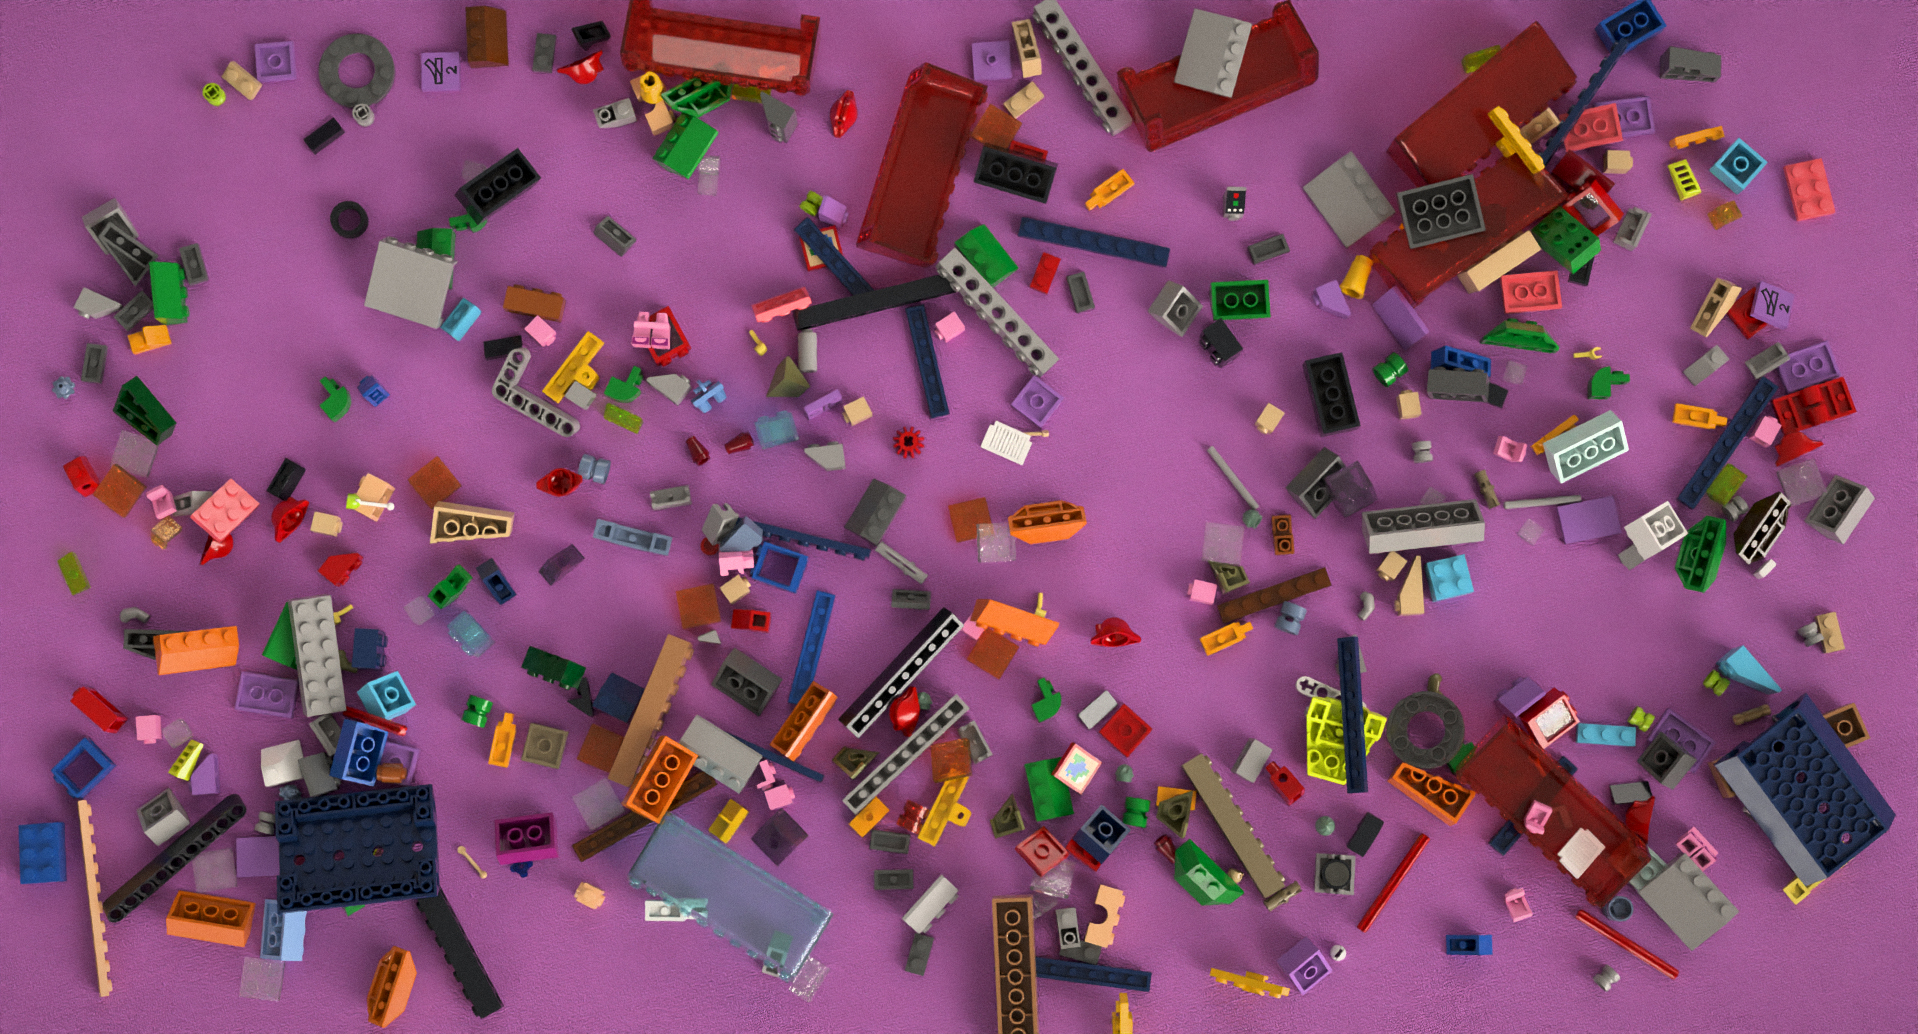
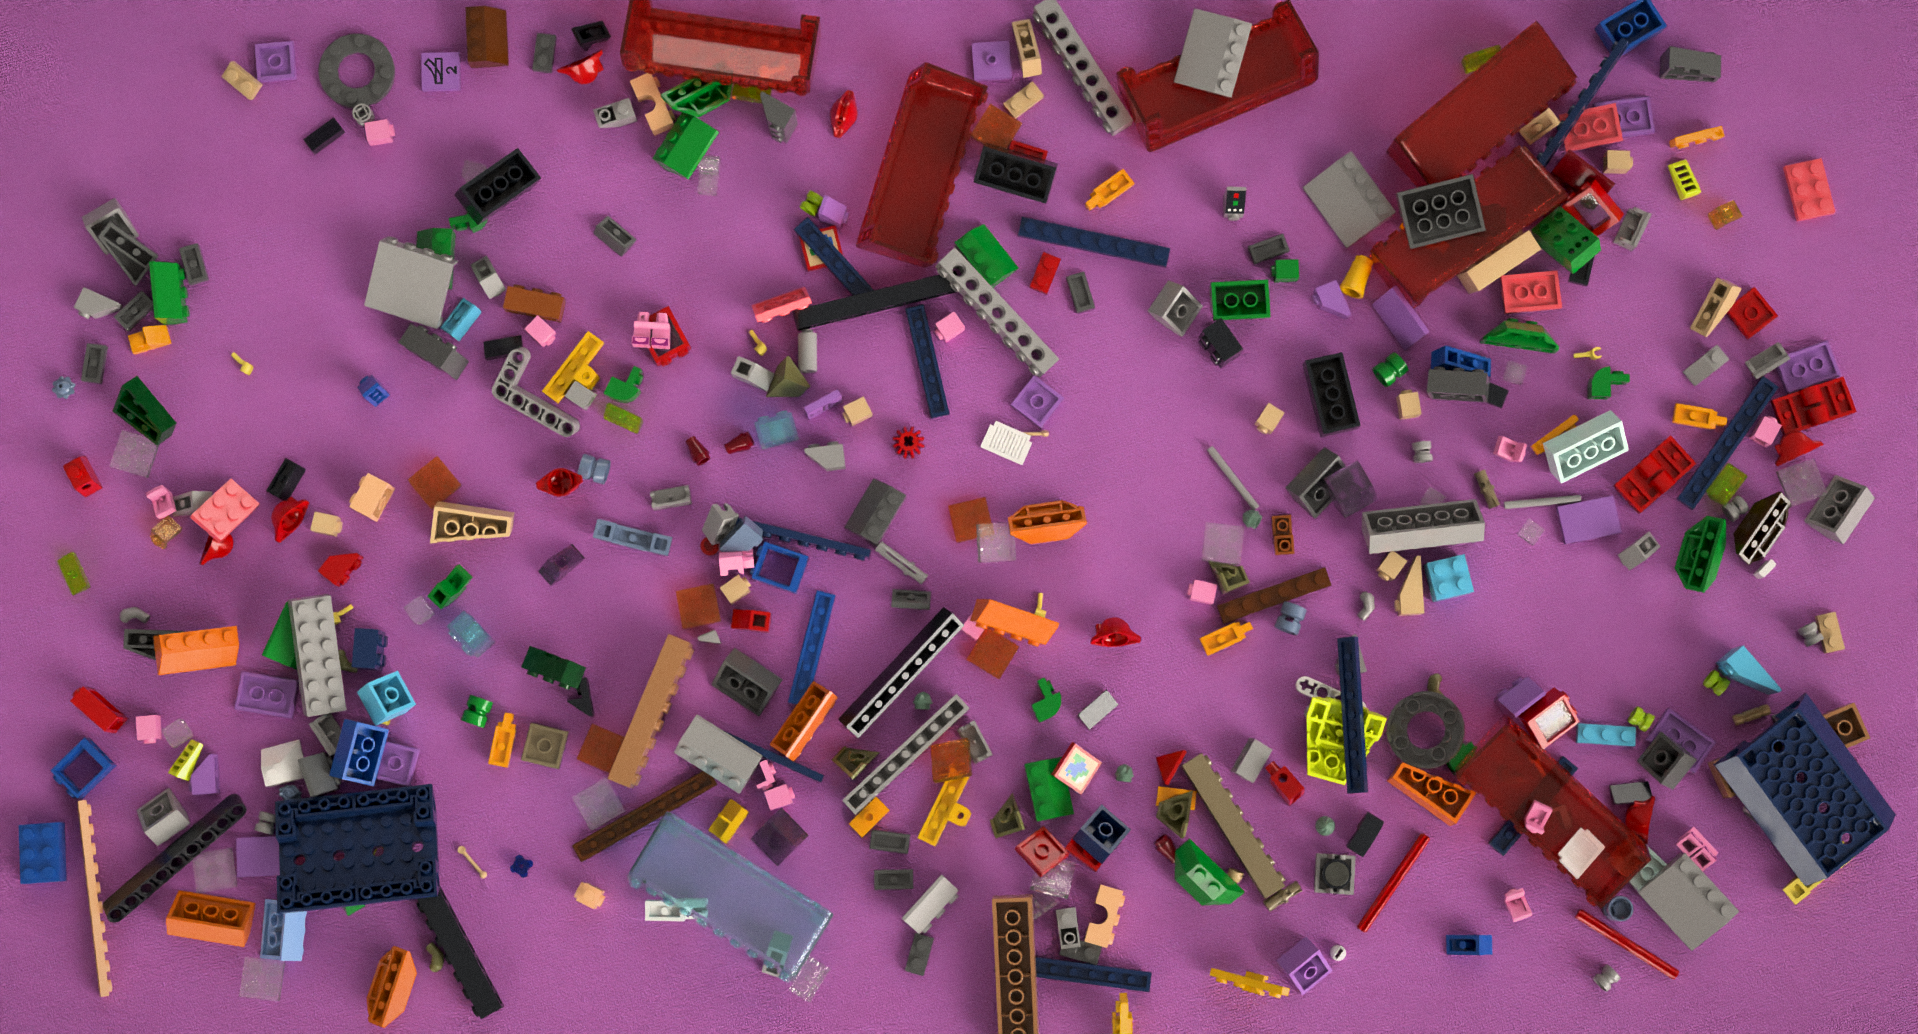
clear orange plate [93,464,147,518] -> none
lime wheel [203,83,226,106] -> none
green brick [319,376,351,422] -> none
black tyre [330,201,369,239] -> none
red axle [343,706,408,736] -> none
hinge [346,493,394,510] -> none
dark orange brick [377,763,407,783] -> none
dark blue slope [476,558,517,605] -> none
magenta brick [494,812,559,865] -> none
dark blue slope [592,673,645,724] -> none
orange slope [621,736,698,824] -> none
yellow plant [640,72,666,104] -> none
light grey slope [646,374,692,406] -> none
medium blue hips [691,379,727,413] -> none
red hat [889,686,920,737] -> none
clear red wheel [896,799,930,835] -> none
red tile [1098,703,1153,758] -> none
green wheel [1122,797,1151,828] -> none
yellow plate [1487,106,1545,175] -> none
white brick [1624,501,1688,560] -> none
medium azure brick [1709,138,1768,195] -> none
medium lavender tile [1750,281,1795,330] -> none
none -> light yellow hand [231,352,253,375]
none -> bright pink brick [364,119,395,146]
none -> dark grey wedge [398,324,469,380]
none -> olive arm [425,942,444,972]
none -> light grey slope [471,256,506,299]
none -> light grey slope [731,356,775,391]
none -> red slope [1156,750,1187,786]
none -> green brick [1270,259,1299,282]
none -> red plate [1613,435,1696,514]

